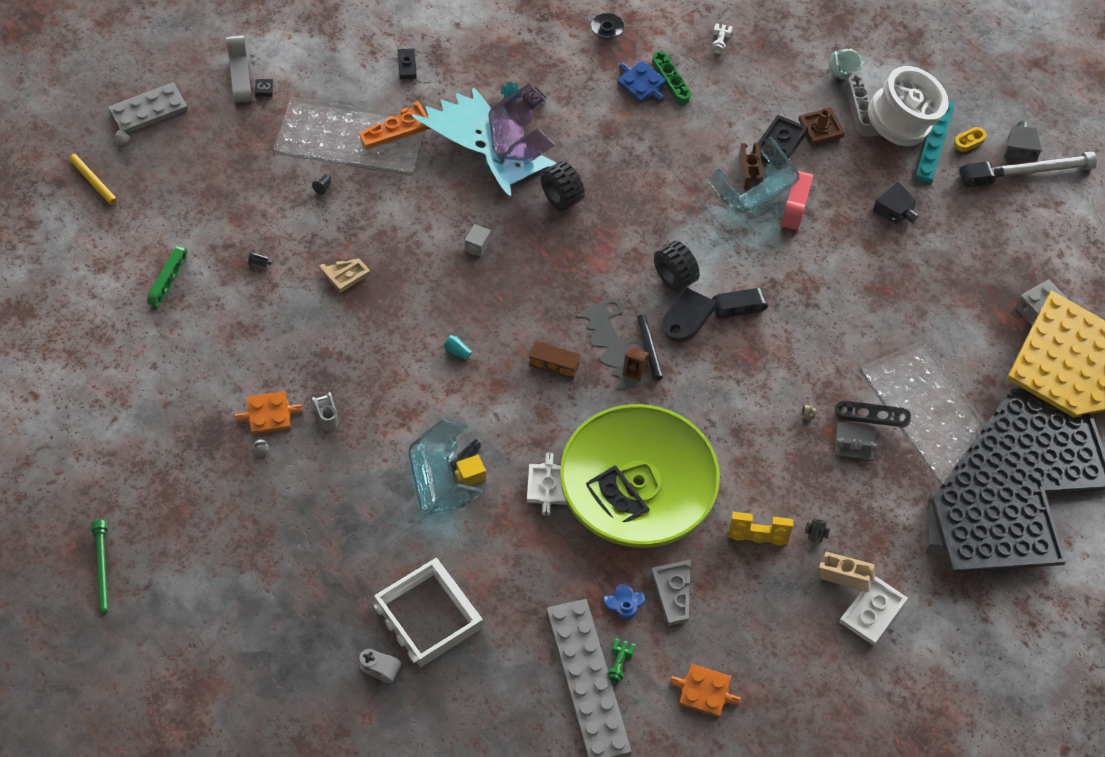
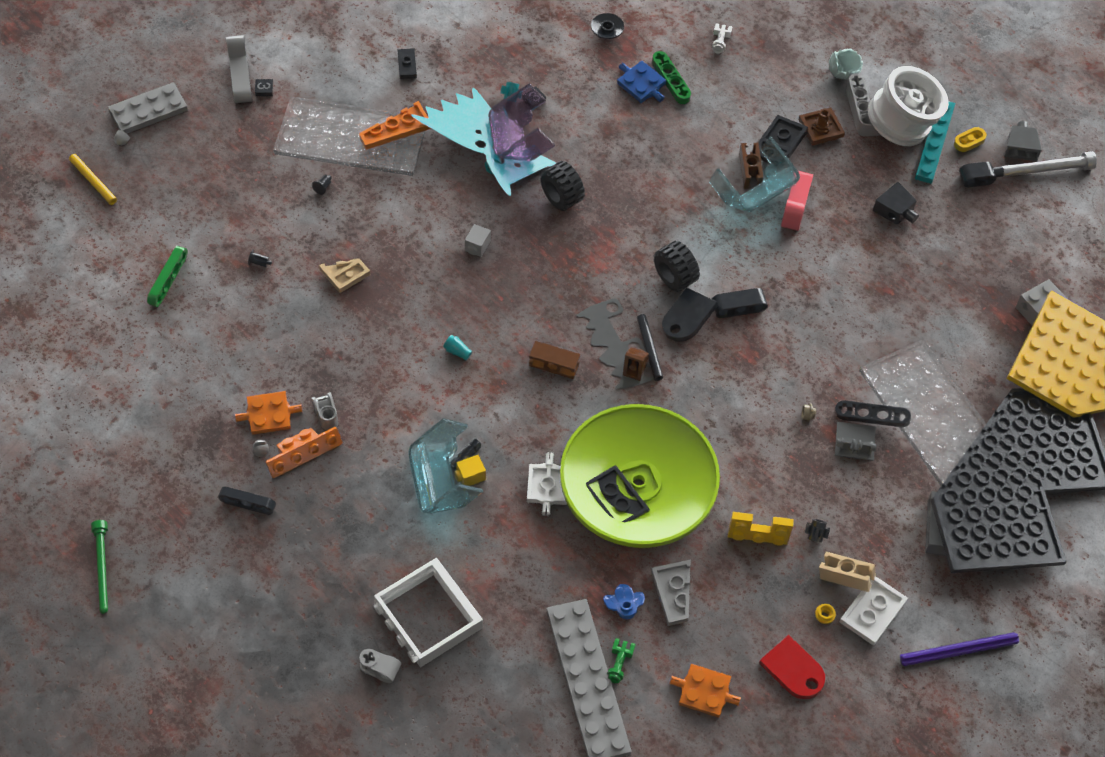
none -> black beam [218,487,276,515]
none -> orange bracket [266,427,343,478]
none -> red tile [759,635,825,699]
none -> yellow plate [815,604,836,624]
none -> dark purple axle [900,632,1019,666]

